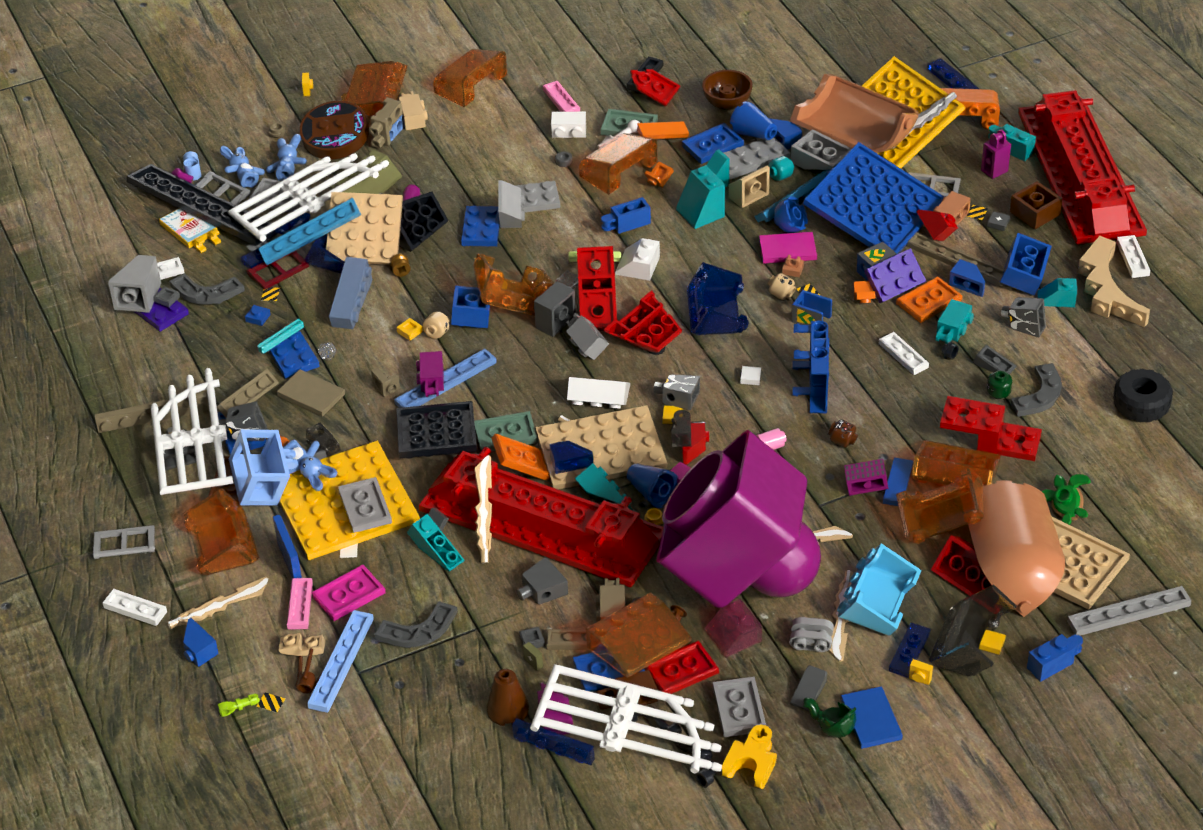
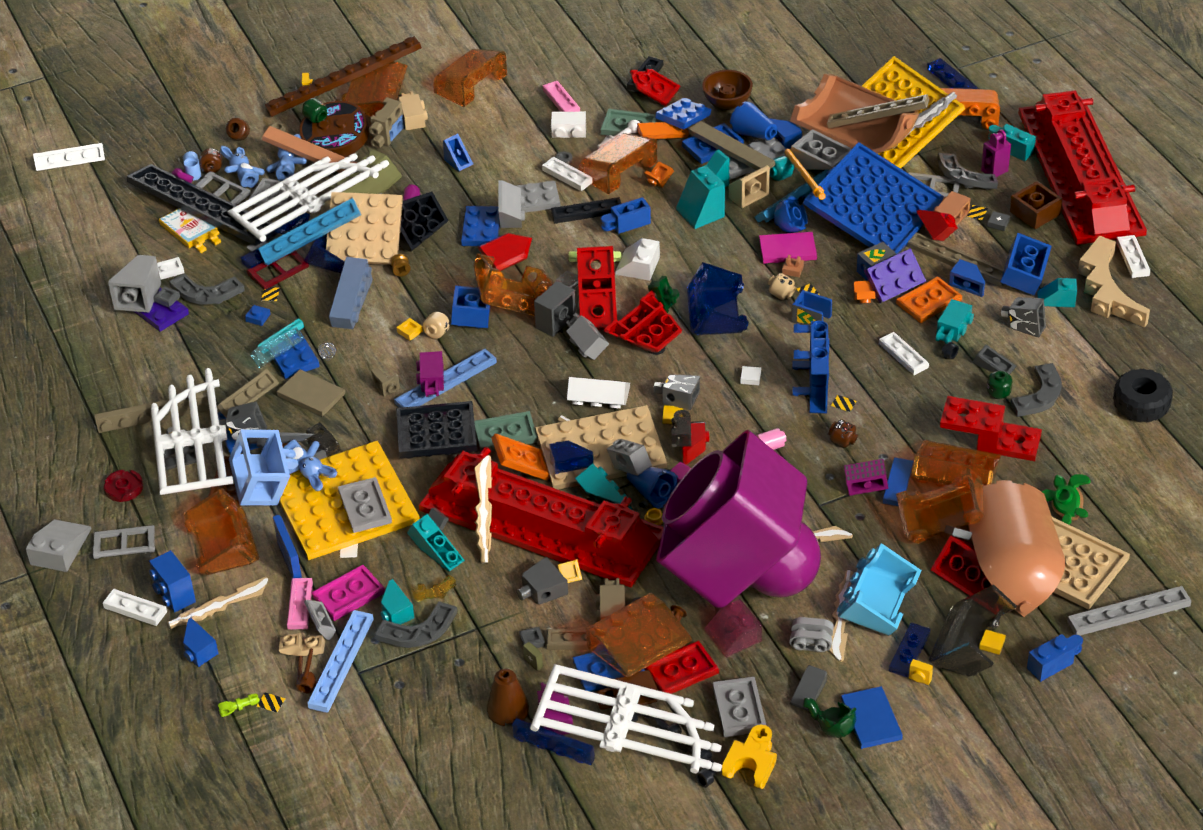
none -> light grey slope [26,519,91,572]
none -> white fence [33,143,105,171]
none -> dark red tile [104,470,143,502]
none -> blue brick [149,550,196,613]
none -> reddish brown head [199,148,222,173]
none -> reddish brown head [225,118,250,141]
none -> dark grey bar [249,432,315,447]
none -> clear light blue leg [250,327,304,369]
none -> nougat tile [262,126,357,173]
none -> reddish brown plate [265,36,422,117]
none -> dark green head [302,98,327,123]
none -> light grey slope [304,600,336,640]
none -> teal slope [380,579,414,625]
none -> clear yellow piece [412,575,457,601]
none -> blue slope [443,134,473,172]
none -> red tile [478,233,532,272]
none -> white plate [542,157,593,191]
none -> black tile [551,197,622,224]
none -> yellow tile [557,560,582,583]
none -> light grey brick [607,439,652,476]
none -> dark green hips [648,276,680,313]
none -> blue plate [655,98,711,130]
none -> dark tan tile [689,121,775,170]
none -> light orange bar [784,149,825,200]
none -> dark tan tile [827,94,929,128]
none -> sticker [831,395,857,412]
none -> dark grey plate [937,153,998,190]
none -> dark grey tile [944,525,972,540]

